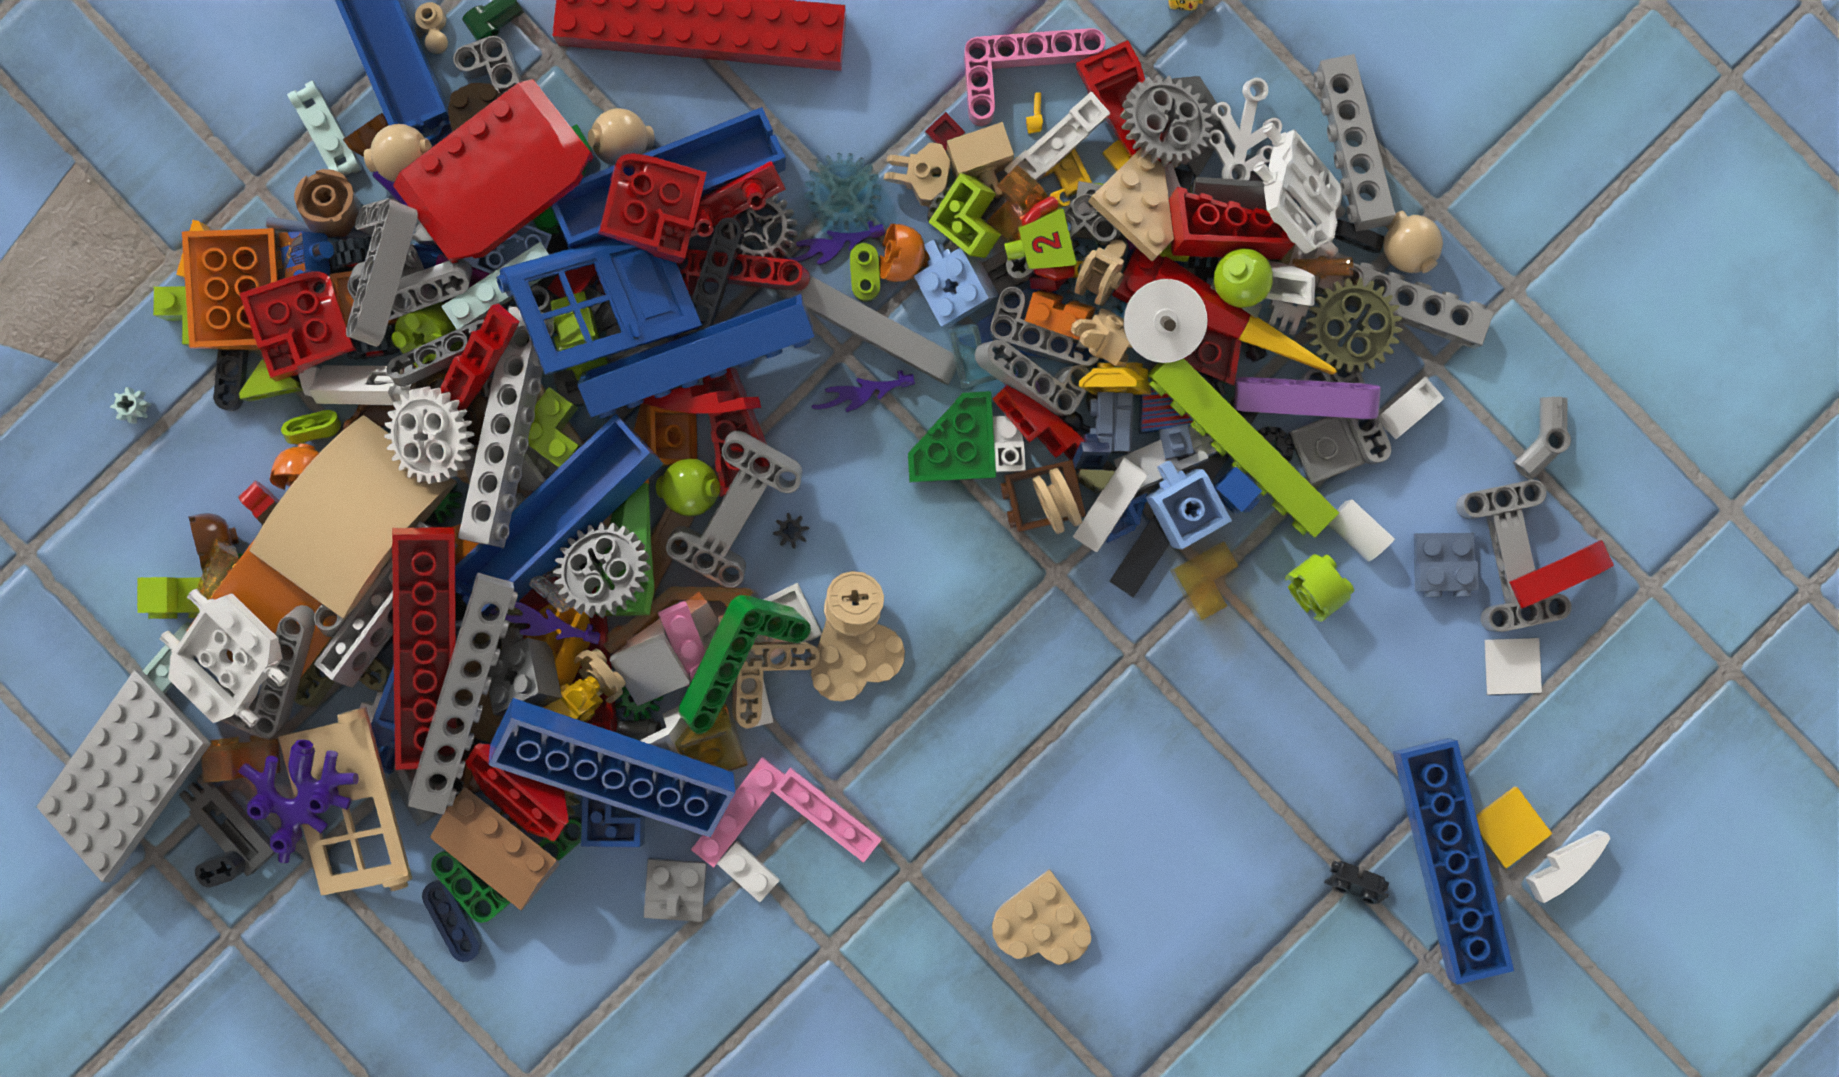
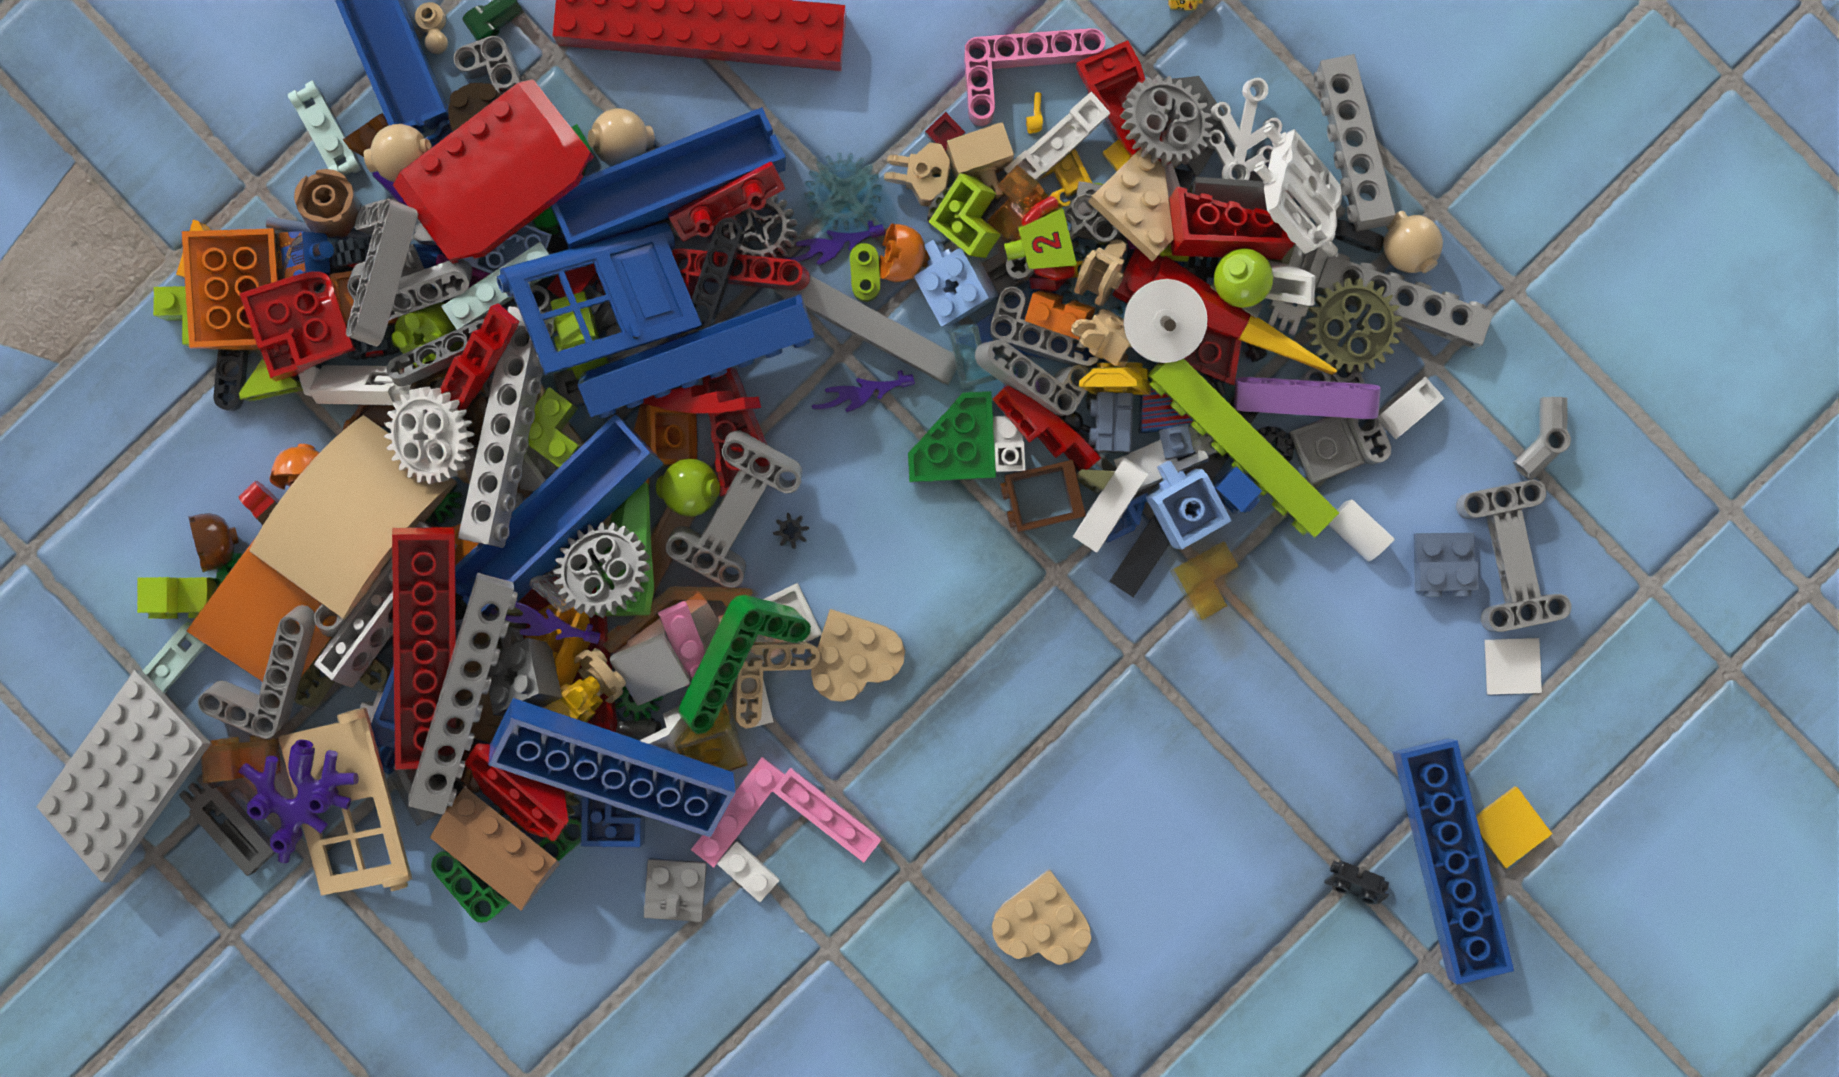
light aqua gear [110,387,151,424] -> none
white piece [160,589,289,728] -> none
black beam [195,851,246,888] -> none
clear yellow slope [197,537,239,600] -> none
lime plate [281,410,341,445] -> none
dark blue plate [422,880,481,962] -> none
red slope [598,153,707,264] -> none
tan piece [824,571,884,636] -> none
tan wheel [1032,468,1082,535] -> none
dark blue tile [1072,434,1111,470] -> none
lime brick [1285,554,1355,622] -> none
clear orange pin [1292,255,1354,279] -> none
red slope [1509,540,1614,609] -> none
white slope [1526,830,1610,903] -> none

